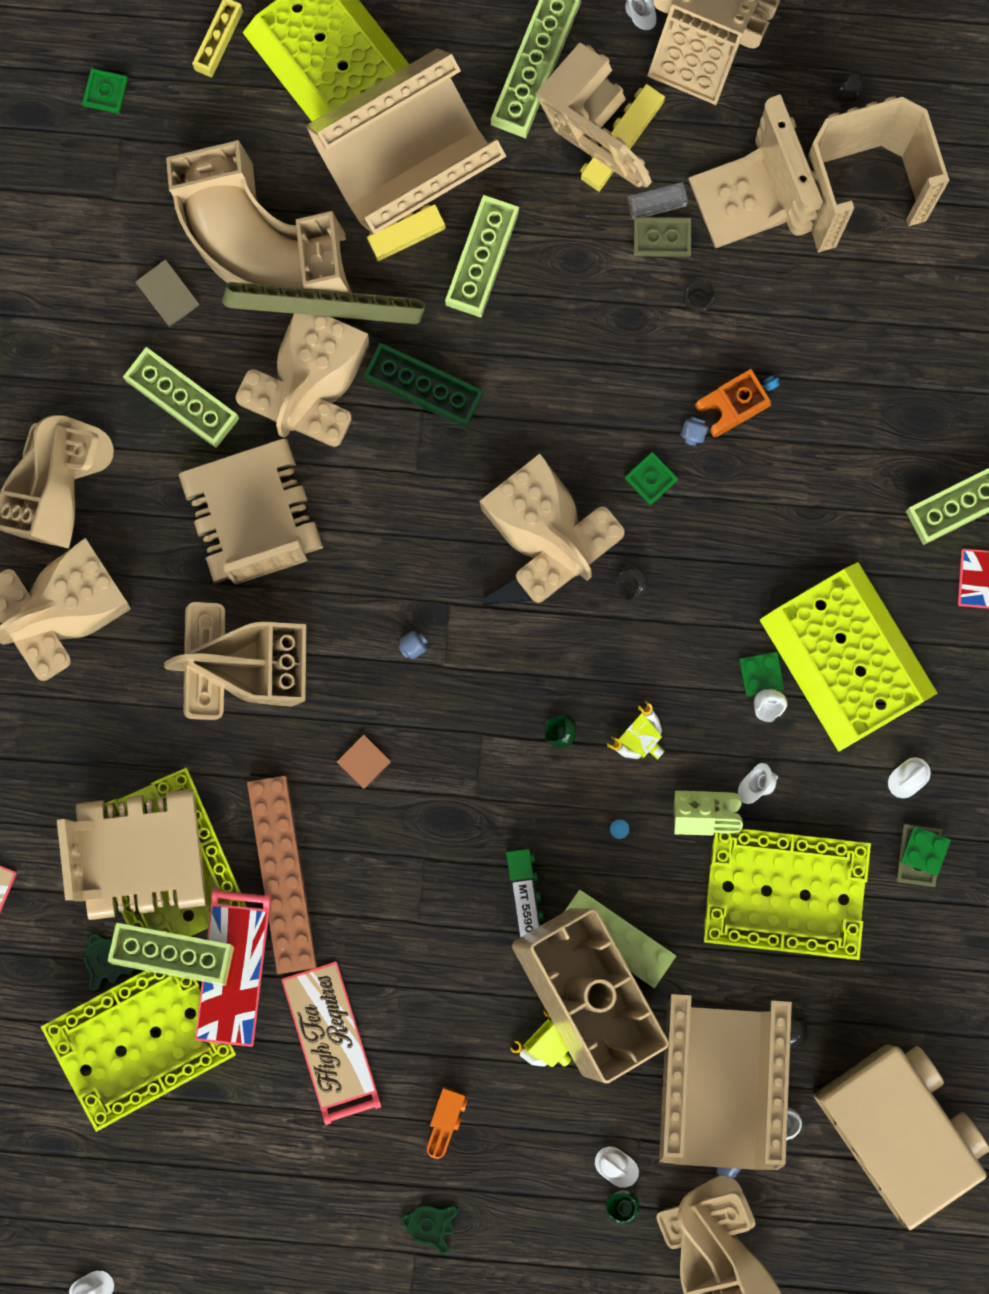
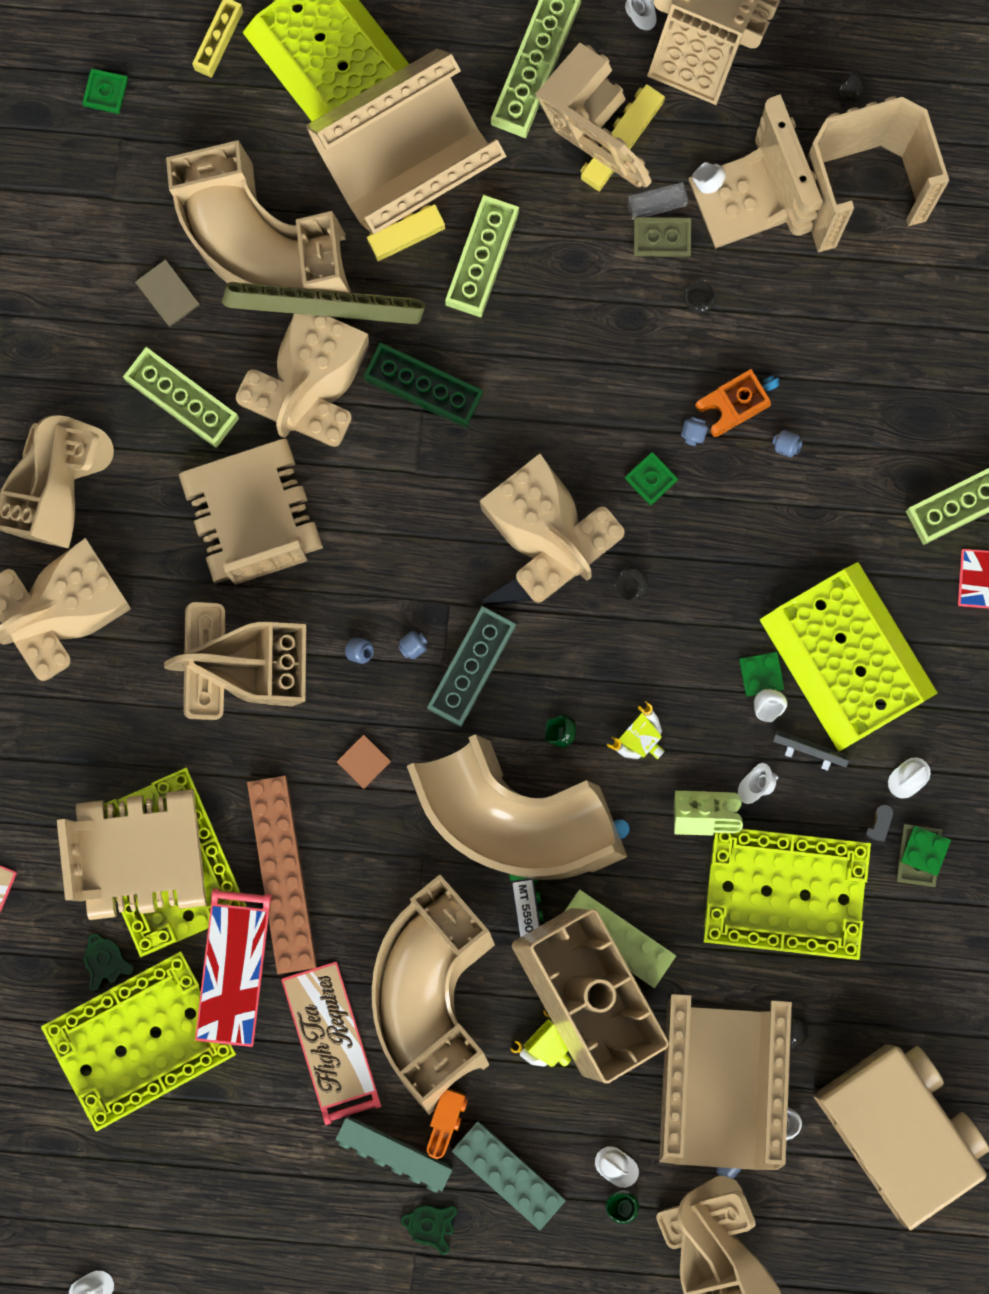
yellowish green brick [108,923,234,986] -> none
none -> sand green brick [335,1116,453,1193]
none -> sand blue head [345,637,374,664]
none -> tan piece [372,875,495,1115]
none -> tan piece [407,734,627,880]
none -> sand green brick [427,606,516,728]
none -> sand green brick [452,1120,566,1230]
none -> white hair [692,162,726,194]
none -> sand blue head [773,430,803,457]
none -> dark grey hinge [773,730,849,771]
none -> dark grey leg [864,805,893,842]

